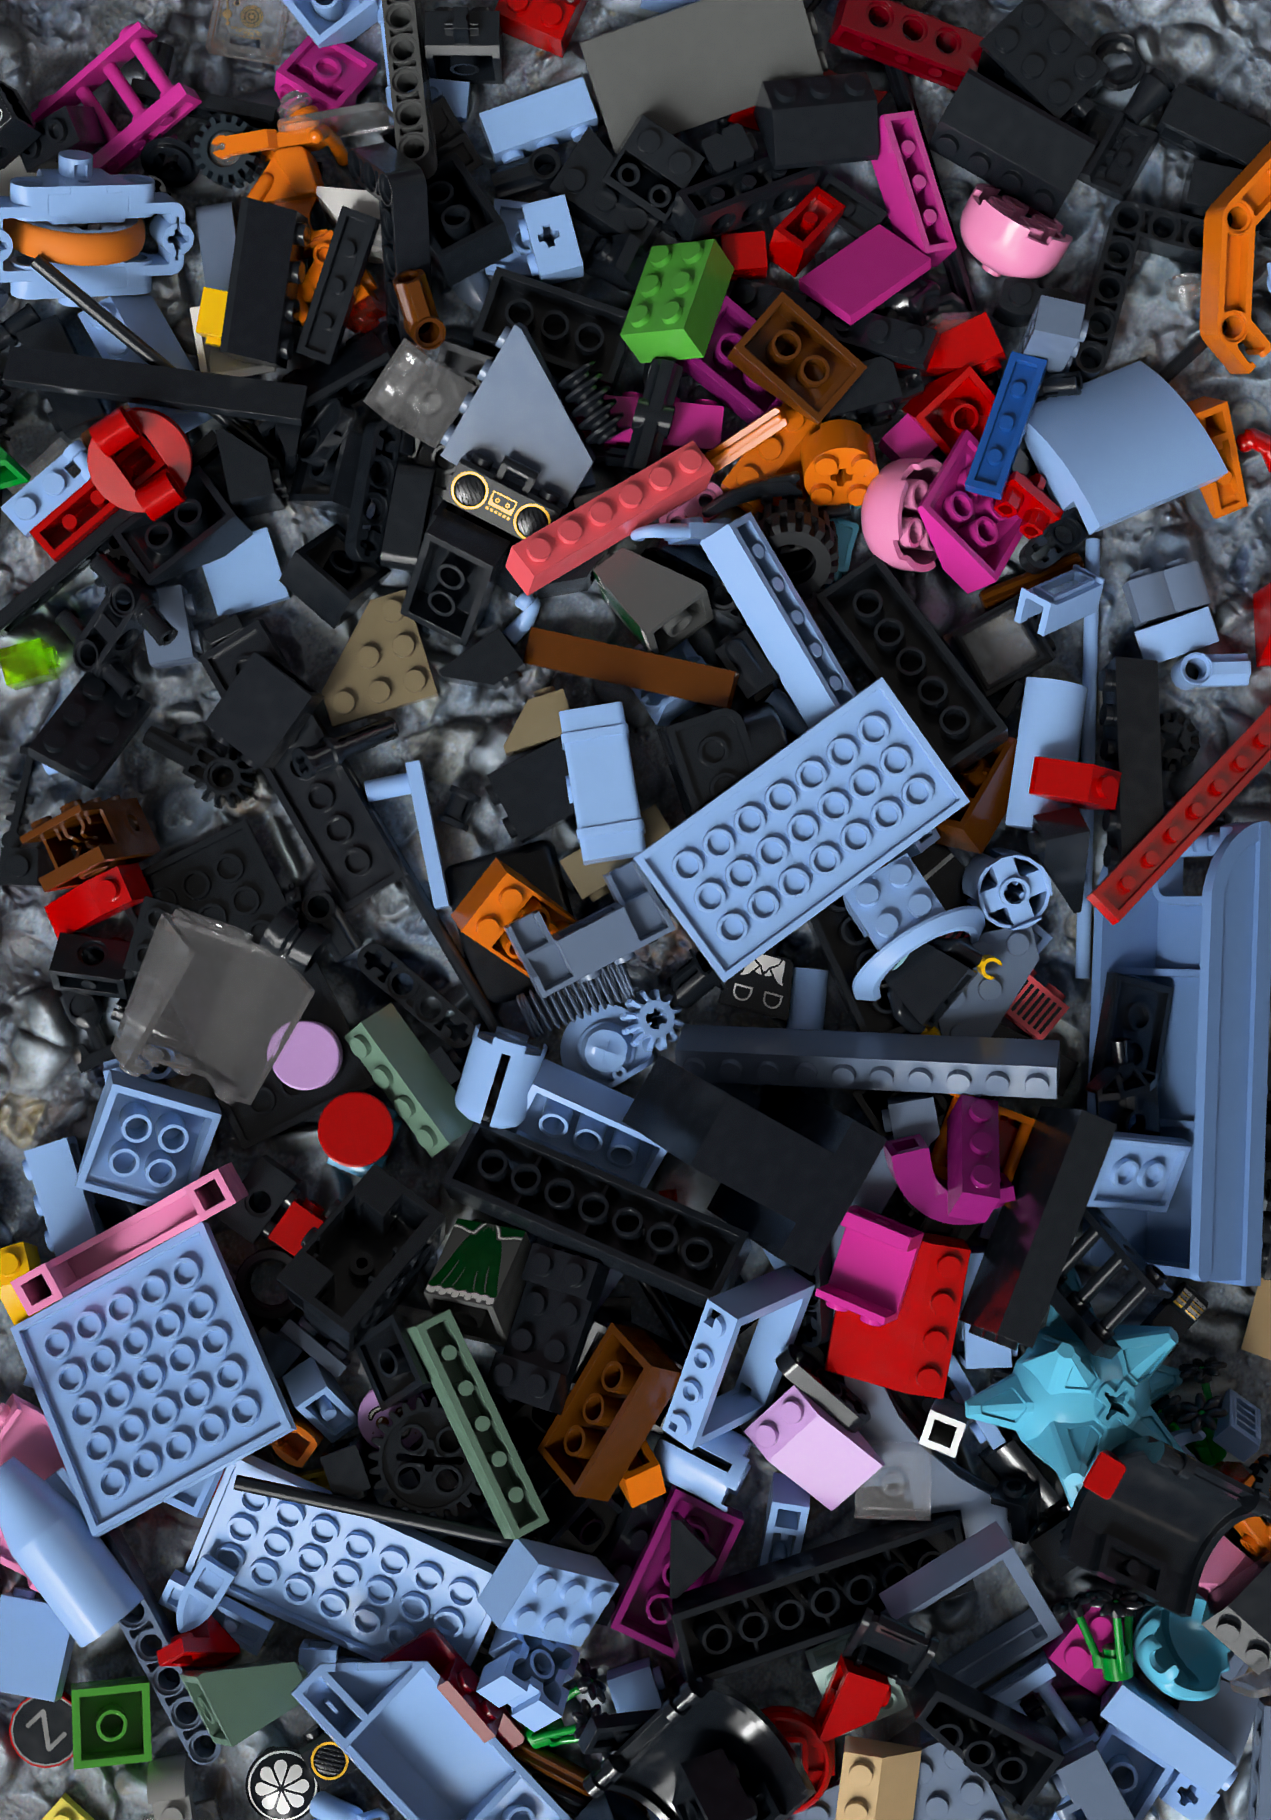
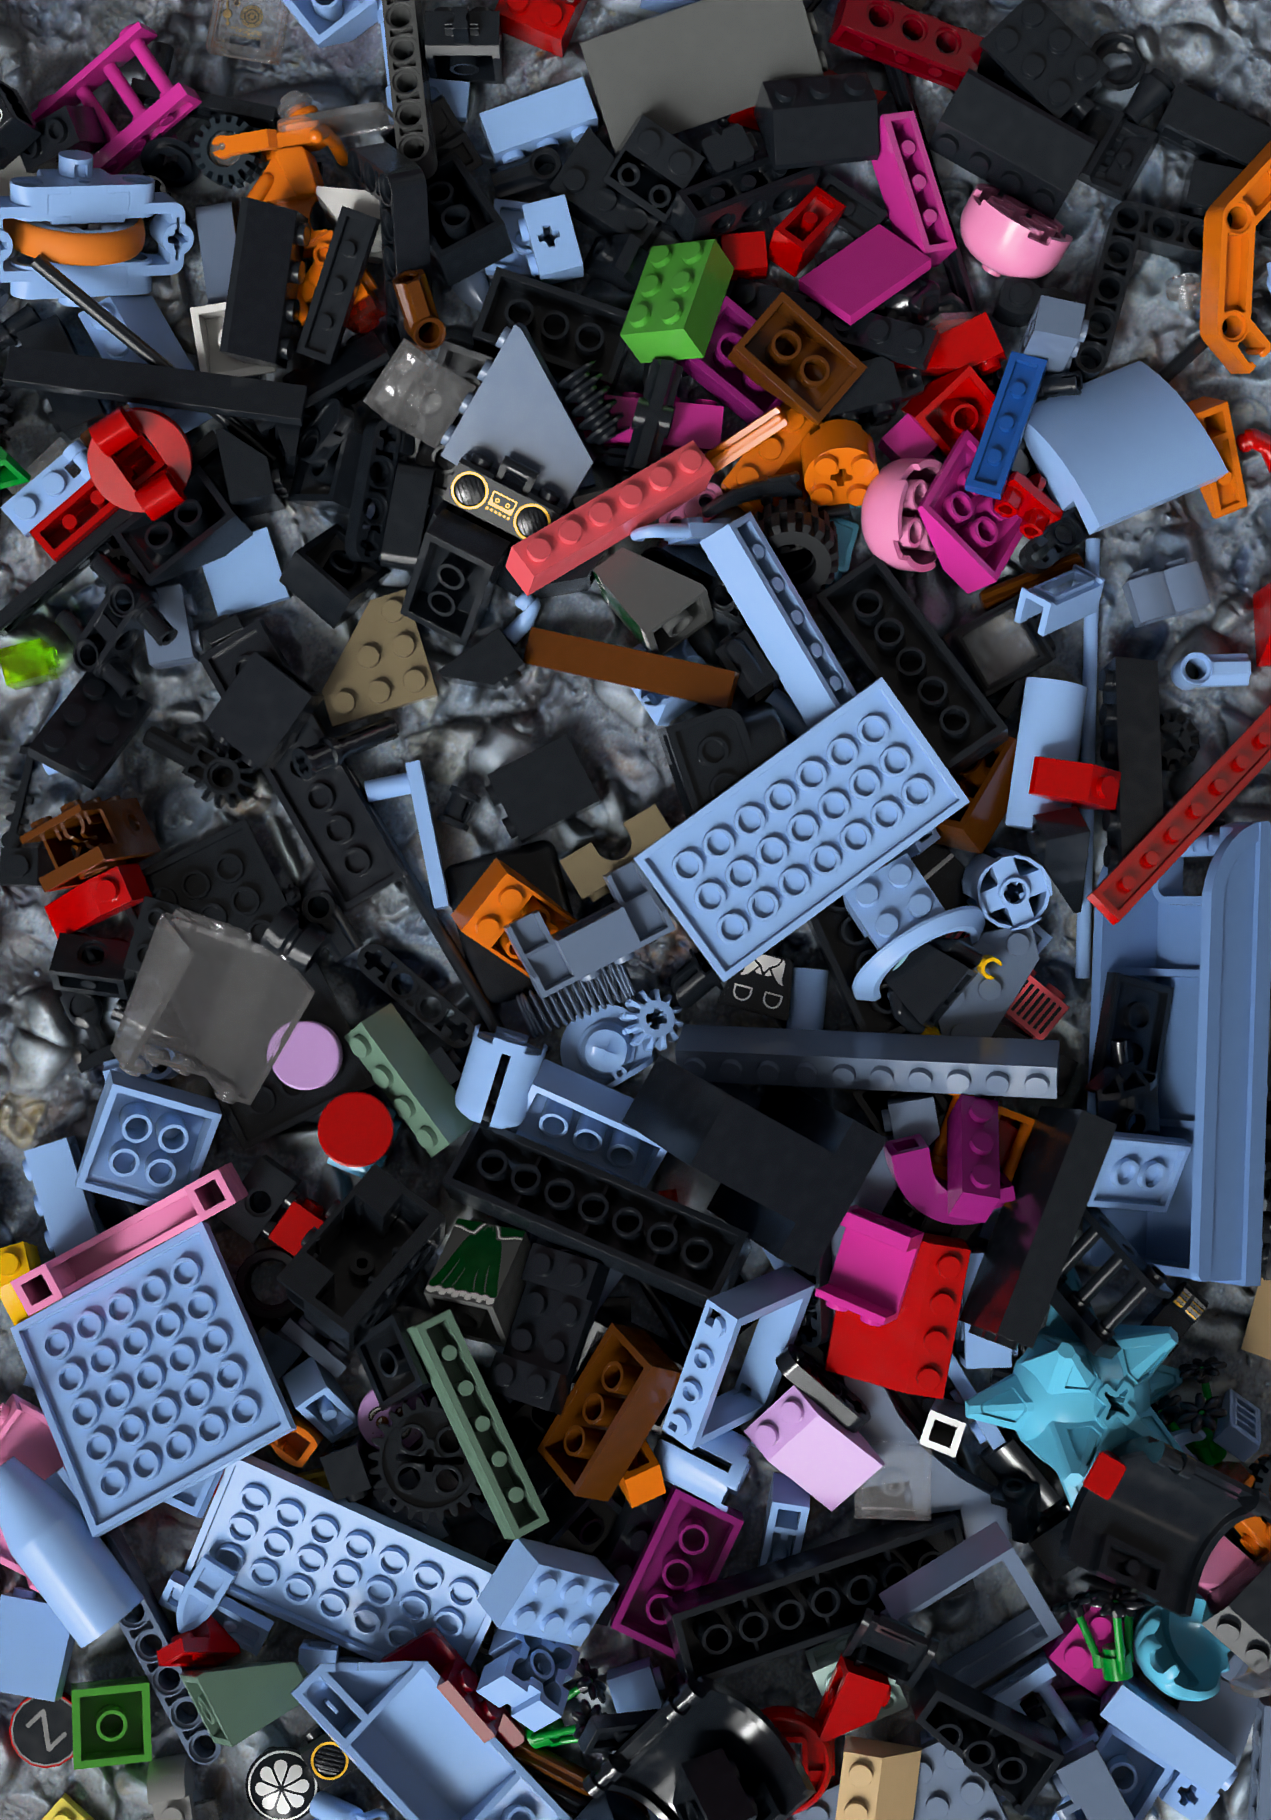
yellow brick [196,287,228,347] -> none
black piece [233,1474,538,1548] -> none
dark pink plate [274,35,378,129] -> none
dark tan slope [503,686,570,757] -> none
light blue piece [559,702,646,865] -> none
black slope [669,1512,717,1598] -> none
light blue slope [1134,605,1220,663] -> none

